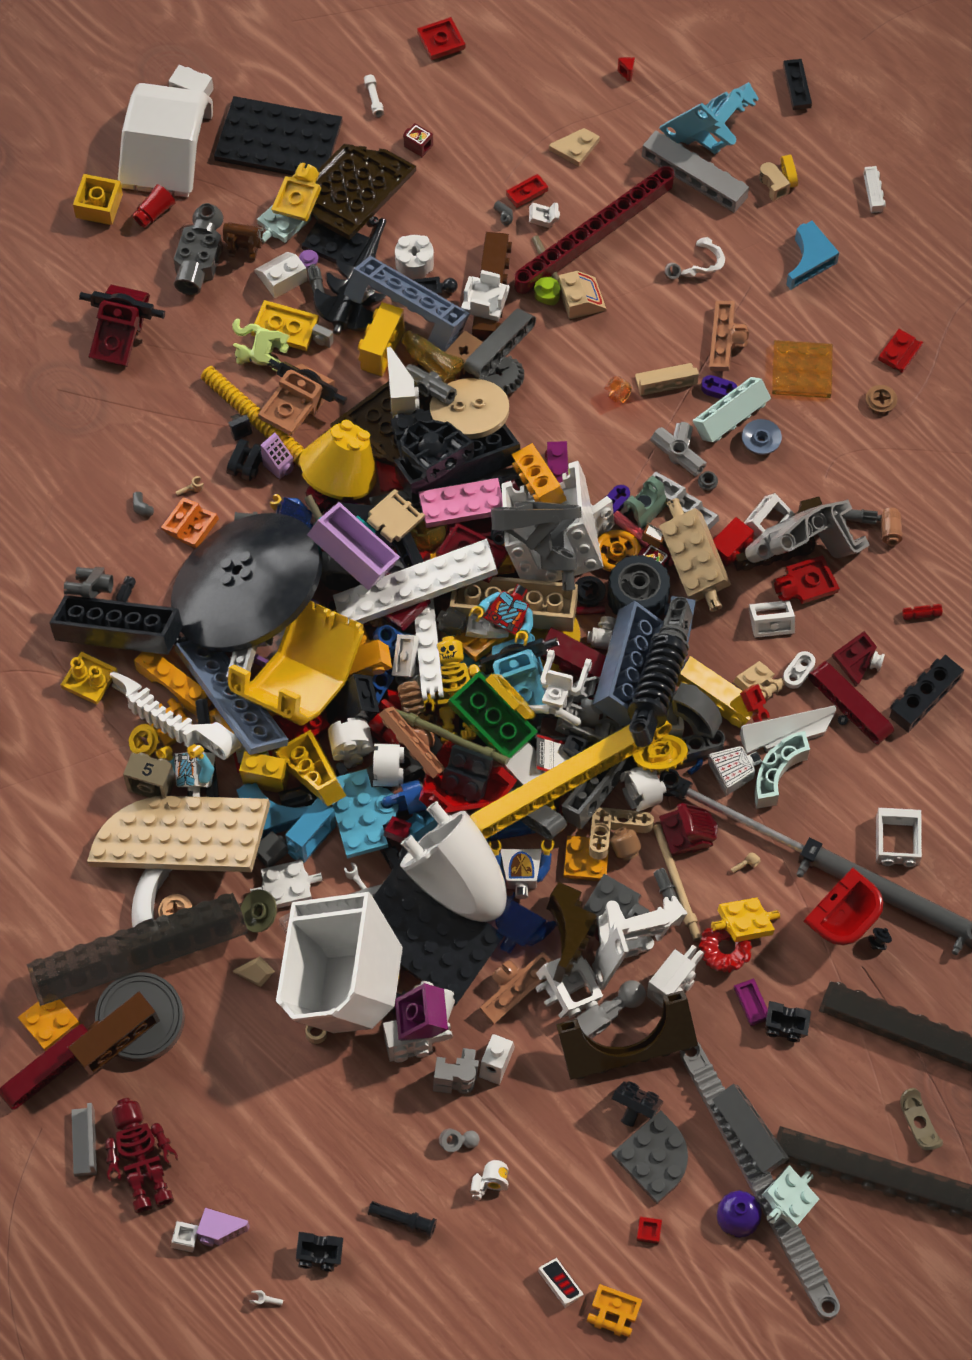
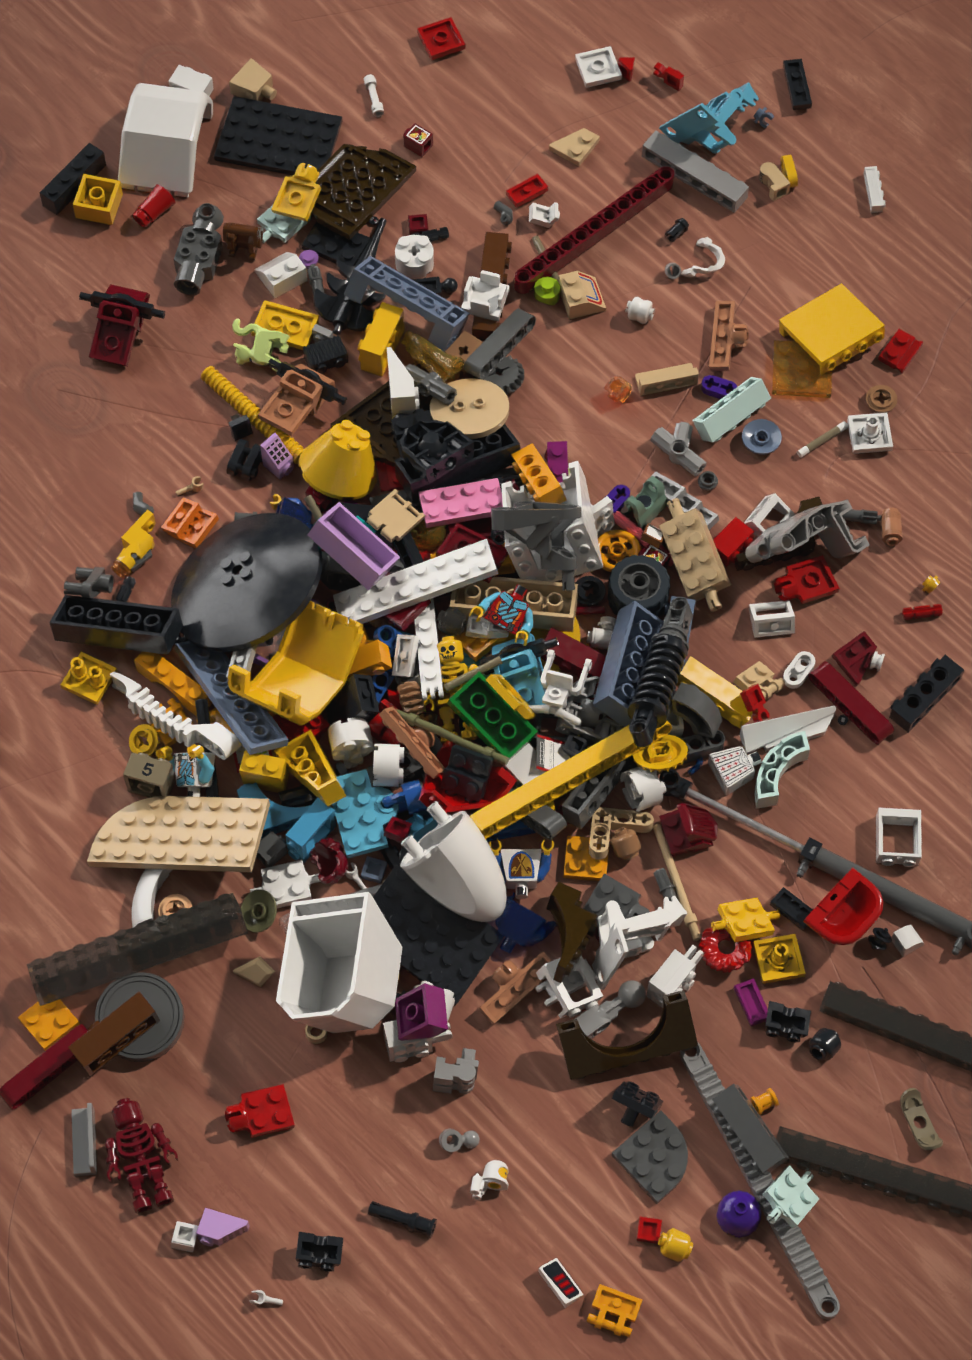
white torso [479,1034,515,1085] -> none
tan hand [731,853,760,873] -> none
dark azure arch [786,221,839,290] -> none
none -> black brick [39,143,106,215]
none -> yellow plate [111,509,156,578]
none -> red plate [225,1084,295,1138]
none -> tan torso [229,59,277,101]
none -> black brick [303,335,348,374]
none -> dark red hair [310,838,348,884]
none -> sand blue tile [361,856,388,884]
none -> dark red tile [408,214,428,235]
none -> black axle [411,227,449,241]
none -> dark tan piece [444,656,503,692]
none -> white plate [575,46,622,88]
none -> white piece [625,297,655,324]
none -> red plate [653,62,684,91]
none -> yellow head [658,1228,693,1262]
none -> black pin [665,218,689,242]
none -> light orange bush [750,1088,779,1115]
none -> sand blue plate [753,107,774,128]
none -> yellow plate [753,934,806,984]
none -> black plate [770,887,813,931]
none -> yellow panel [779,283,885,375]
none -> dark tan bar [797,421,848,458]
none -> black head [809,1028,841,1061]
none -> white plate [847,413,893,454]
none -> white brick [892,925,925,957]
none -> yellow plate [922,575,940,594]

